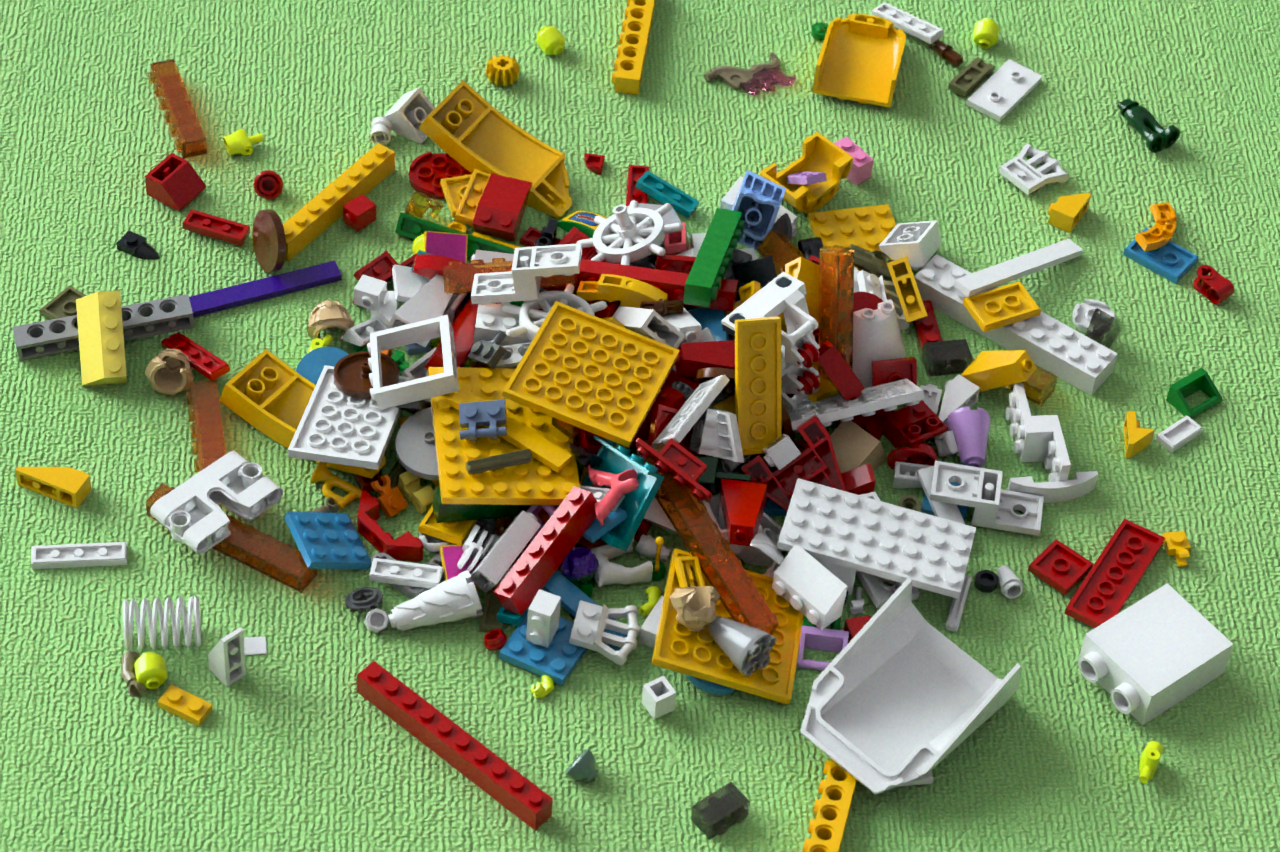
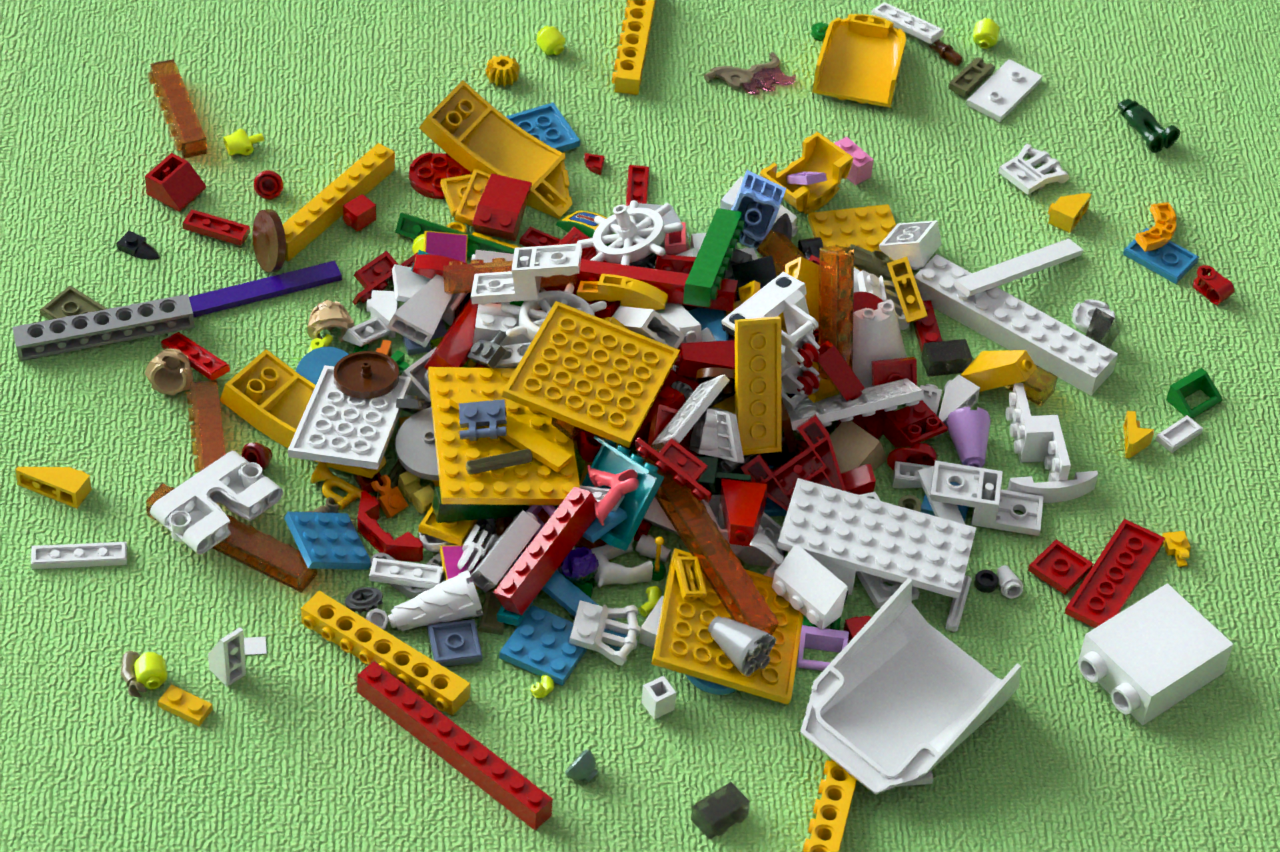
light yellow slope [76,290,127,386] -> none
white piece [123,595,201,651] -> none
white brick [354,275,389,311] -> none
white window [367,315,459,410] -> none
white wheel [370,117,392,145] -> none
white slope [384,87,435,144] -> none
clear yellow piece [404,192,443,218] -> none
red plate [484,629,507,651] -> none
white brick [526,589,561,648] -> none
black plate [535,219,558,246] -> none
black plate [569,443,603,467] -> none
teal plate [635,170,700,218] -> none
reddish brown axle [640,299,684,316] -> none
tan helmet [670,586,720,632] -> none
white brick [762,434,801,470] -> none
white hand [850,587,864,614] -> none
white tile [934,430,959,458] -> none
yellow tile [963,281,1041,332] -> none
neon yellow piece [1139,741,1163,784] -> none
none -> dark red brick [241,442,272,472]
none -> yellow brick [301,591,470,716]
none -> sand blue plate [427,619,483,667]
none -> dark azure plate [506,103,580,152]

